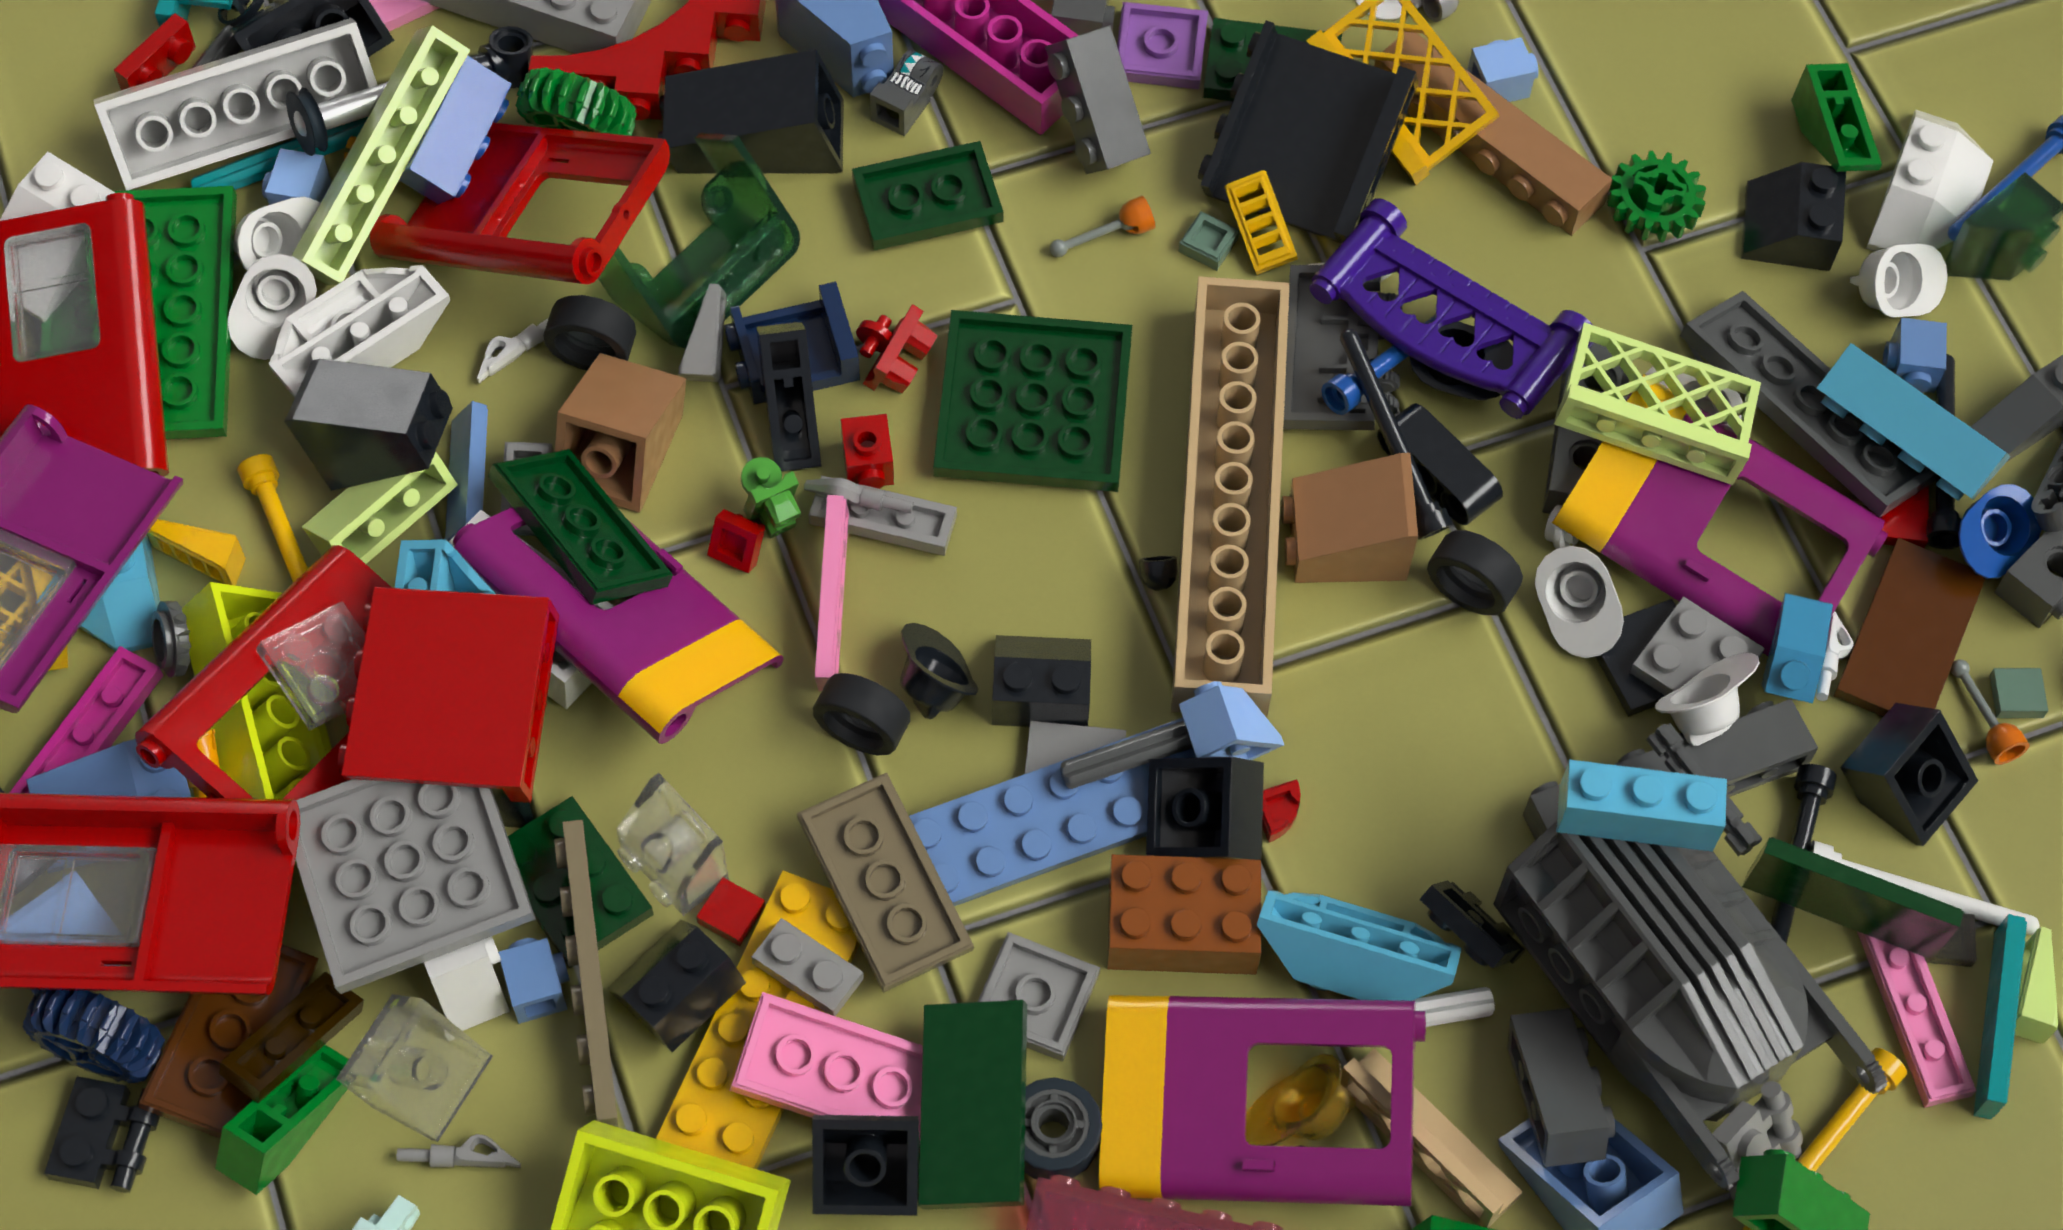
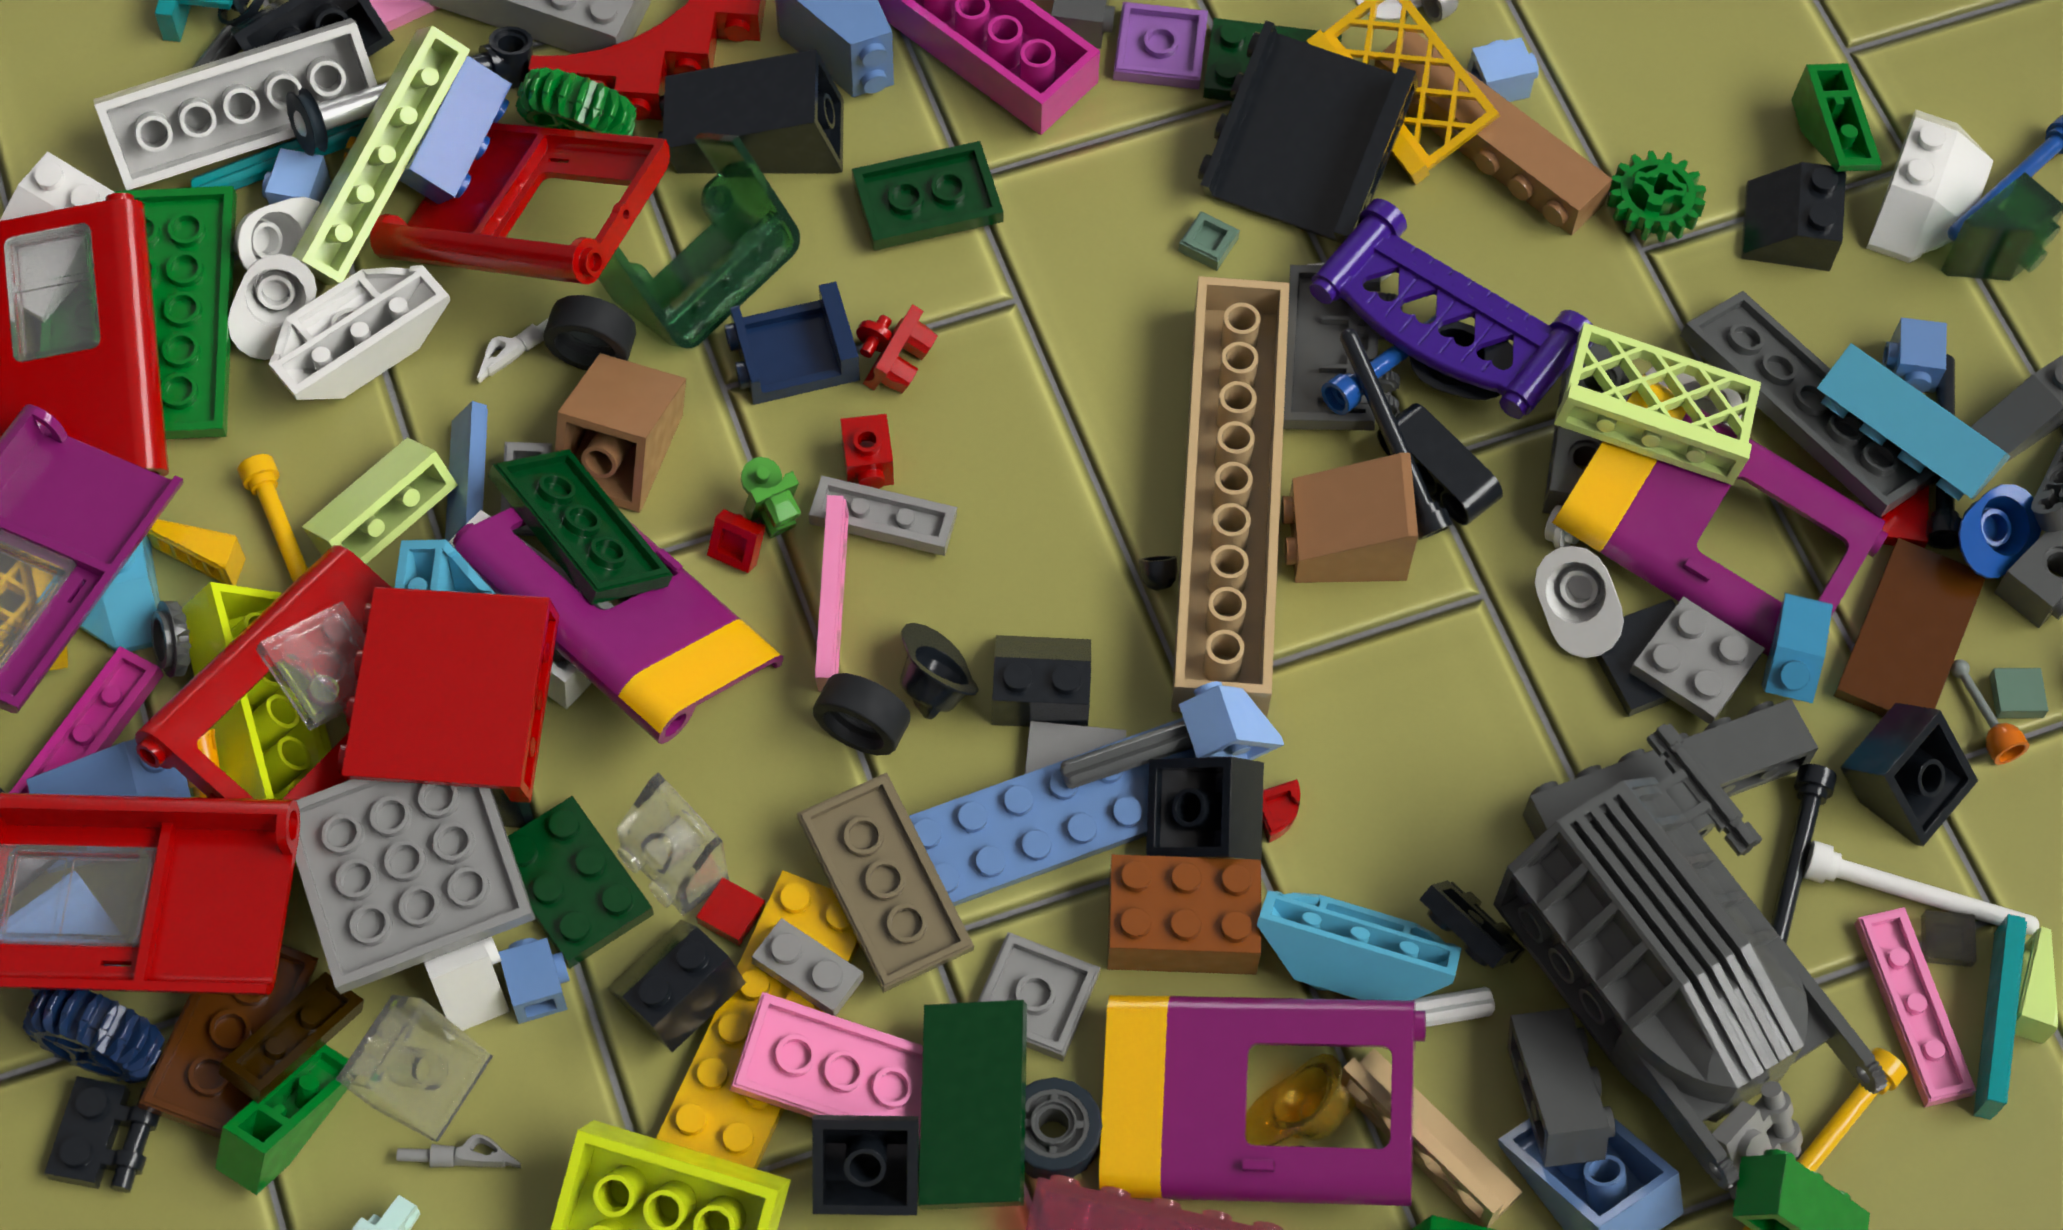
red plate [114,13,196,90] -> none
black slope [284,359,453,491] -> none
dark tan plate [554,820,618,1127] -> none
light grey slope [678,284,726,382] -> none
black slope [756,321,822,471] -> none
light grey hand [804,478,914,513] -> none
dark grey leg [870,49,944,136] -> none
dark green plate [933,310,1132,492] -> none
brick [1045,25,1151,174] -> none
hinge [1050,196,1156,257] -> none
yellow slope [1224,170,1298,275] -> none
black tyre [1427,530,1523,616] -> none
medium azure brick [1557,760,1727,852] -> none
white piece [1655,653,1760,746] -> none
dark green tile [1742,837,1964,960] -> none
white hand [1816,611,1853,701] -> none
white piece [1850,244,1948,317] -> none

